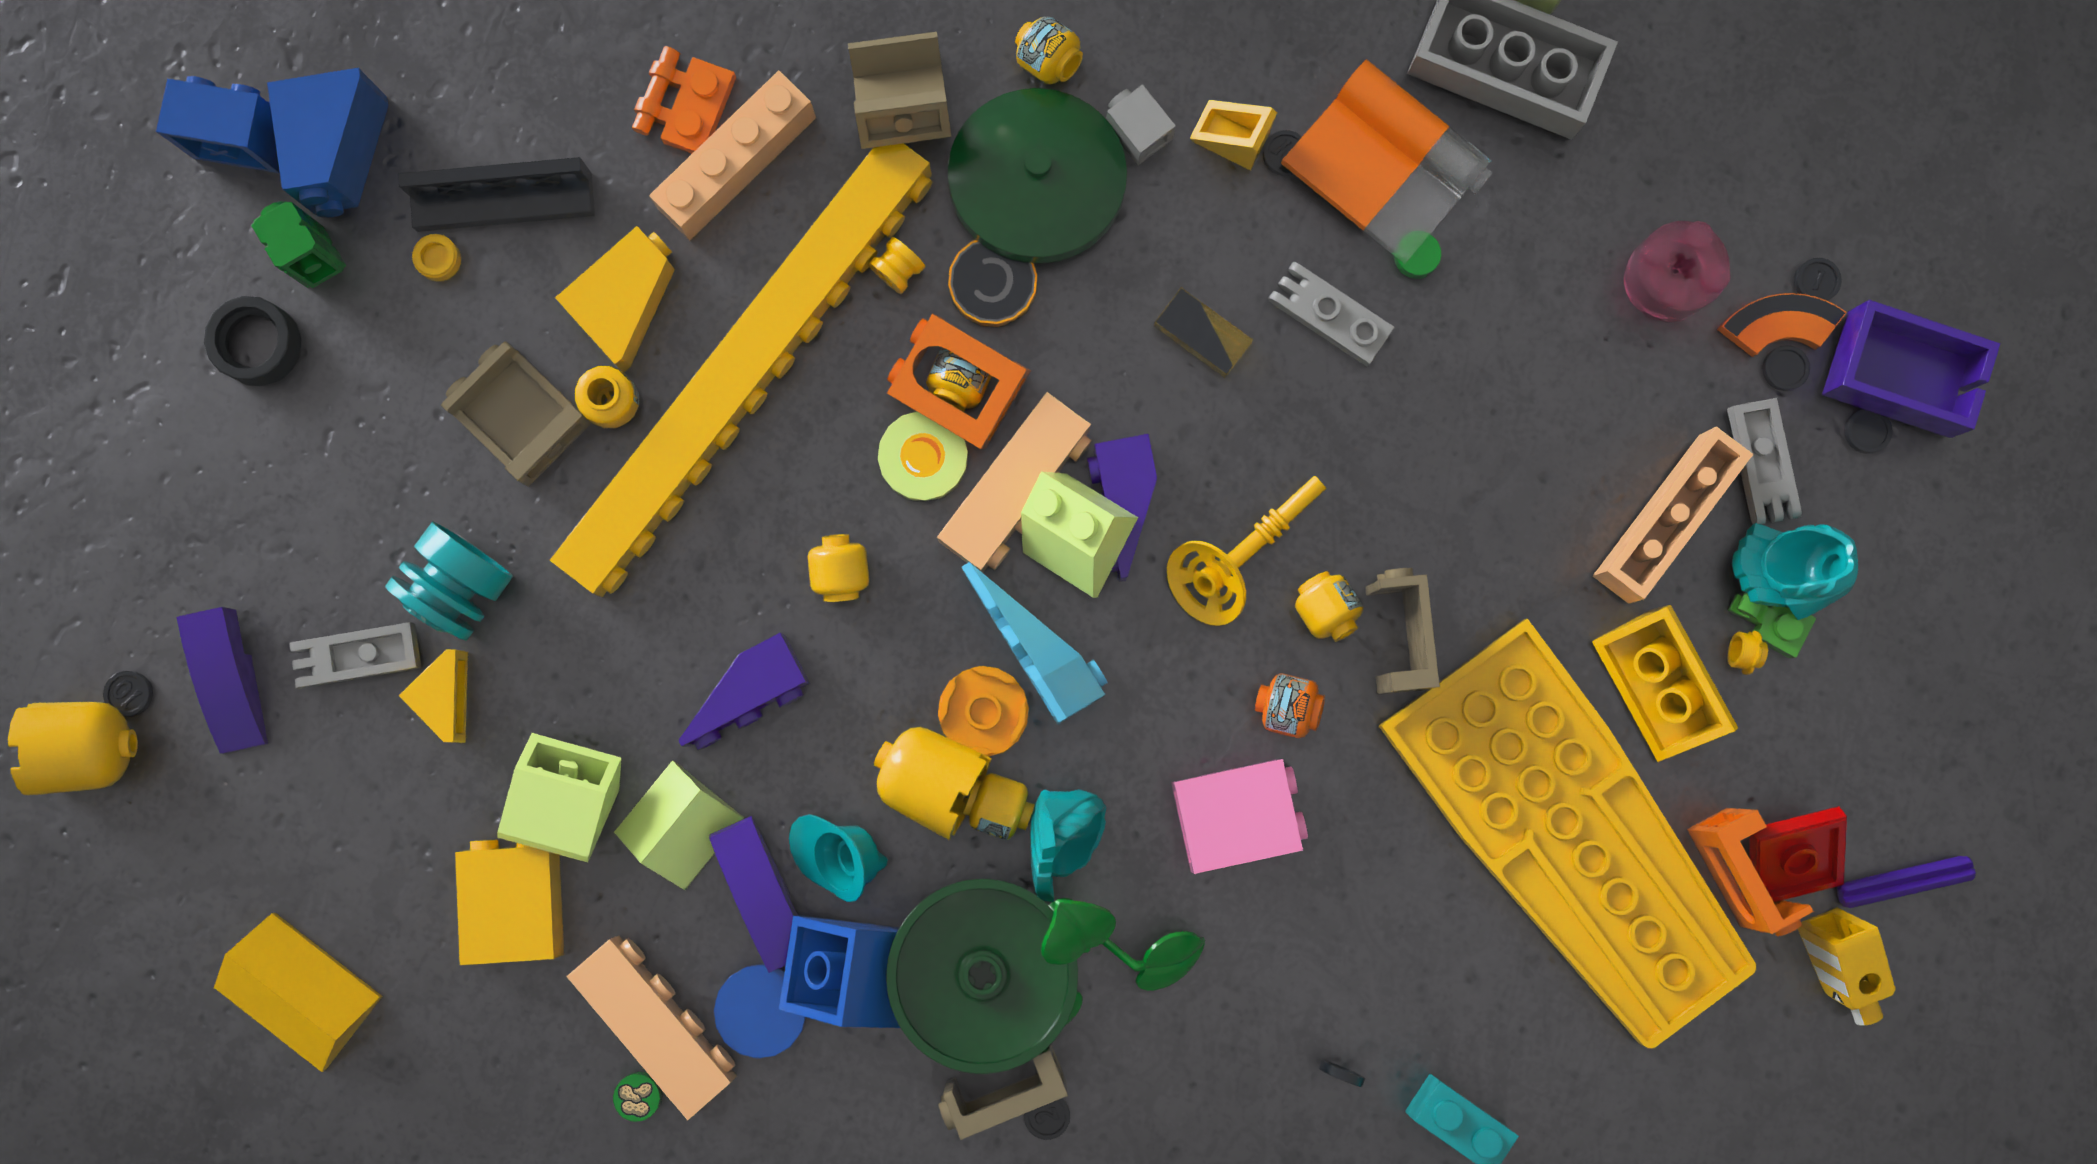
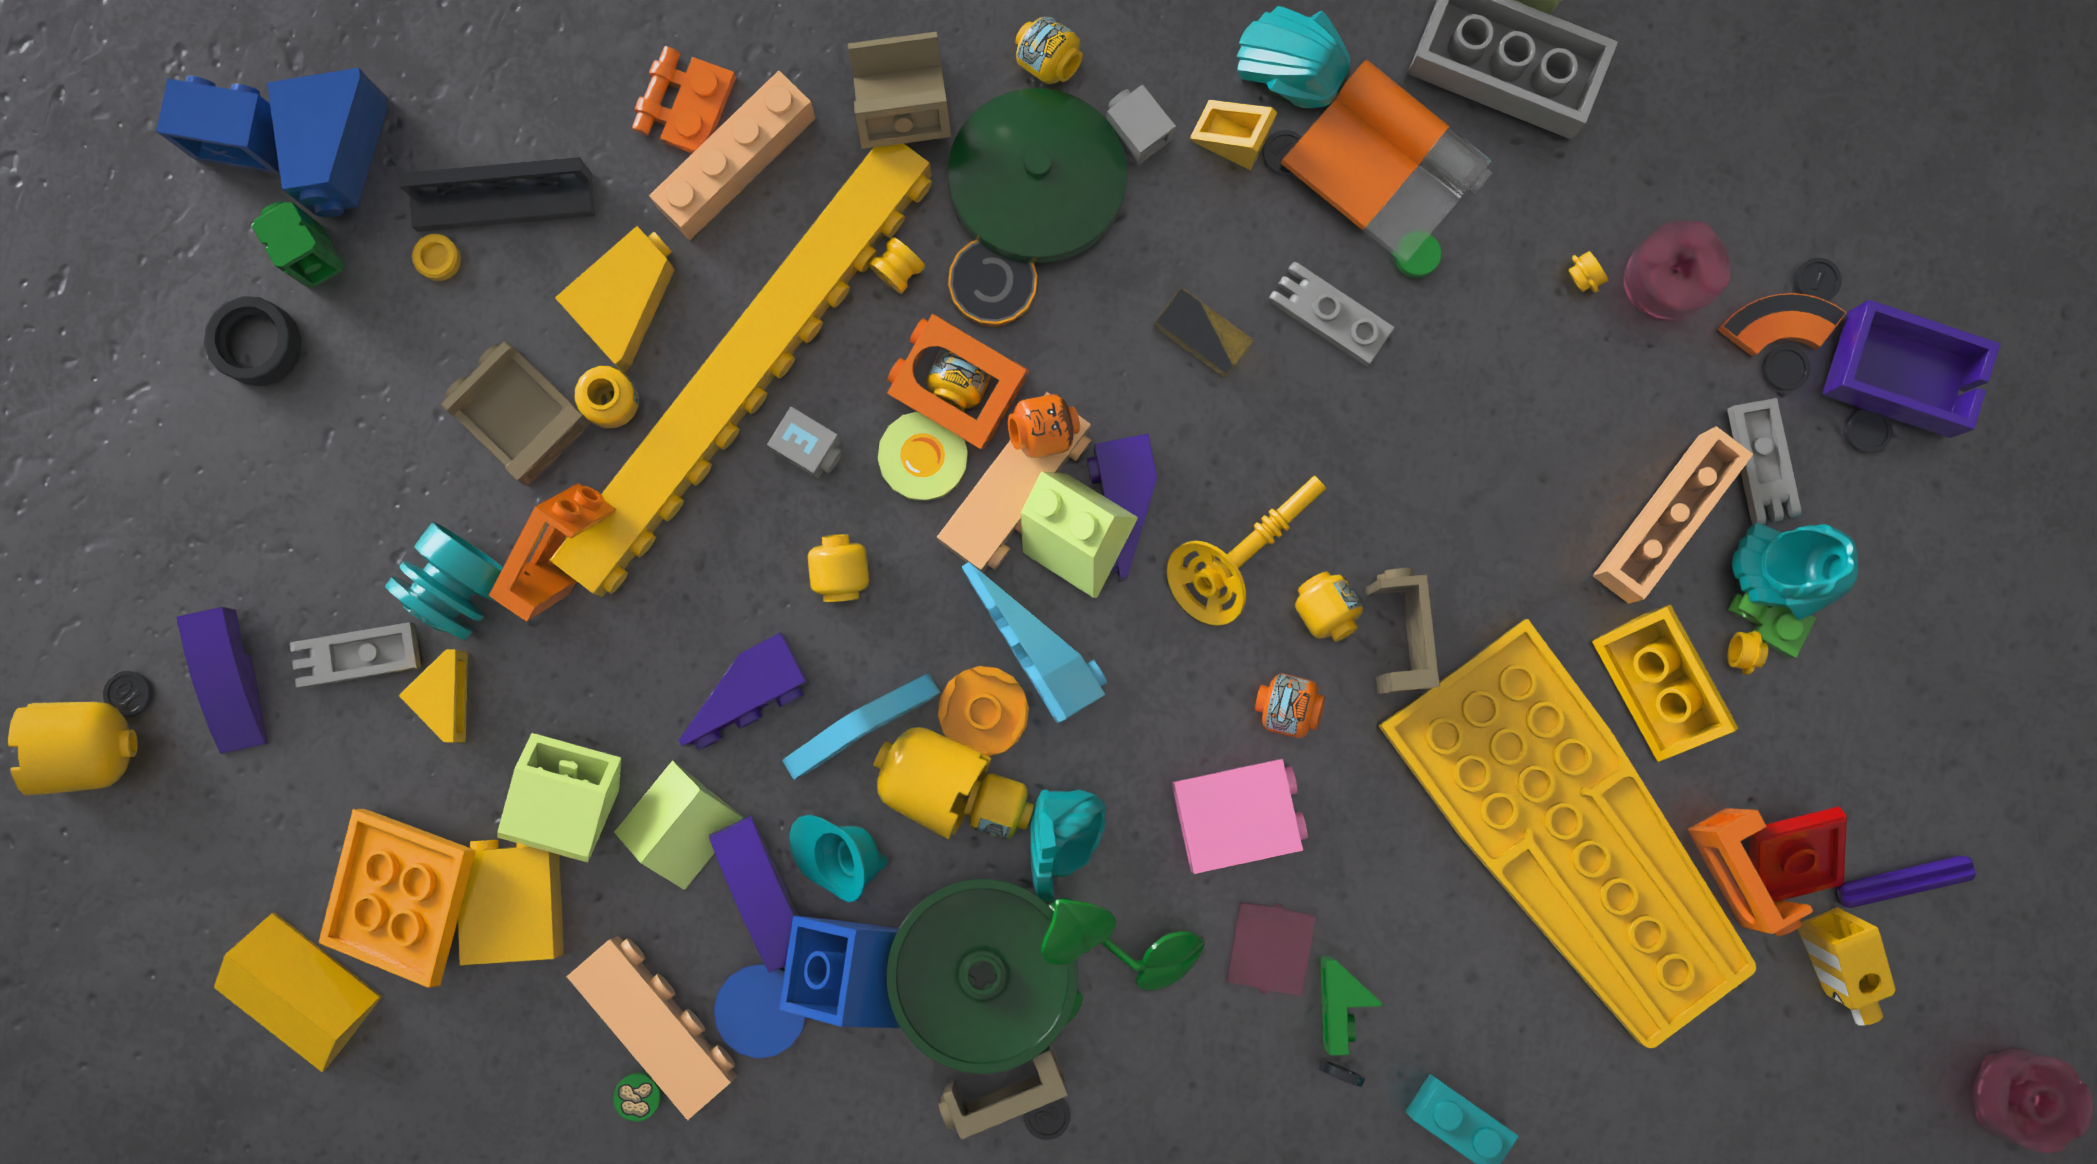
none -> light orange plate [318,809,476,988]
none -> orange panel [489,483,616,622]
none -> light grey brick [767,407,843,479]
none -> medium azure beam [782,673,941,781]
none -> orange head [1008,394,1080,458]
none -> clear pink piece [1226,901,1316,996]
none -> teal hair [1237,6,1351,108]
none -> green slope [1320,956,1384,1056]
none -> yellow plate [1568,251,1609,293]
none -> clear pink brick [1973,1049,2093,1153]

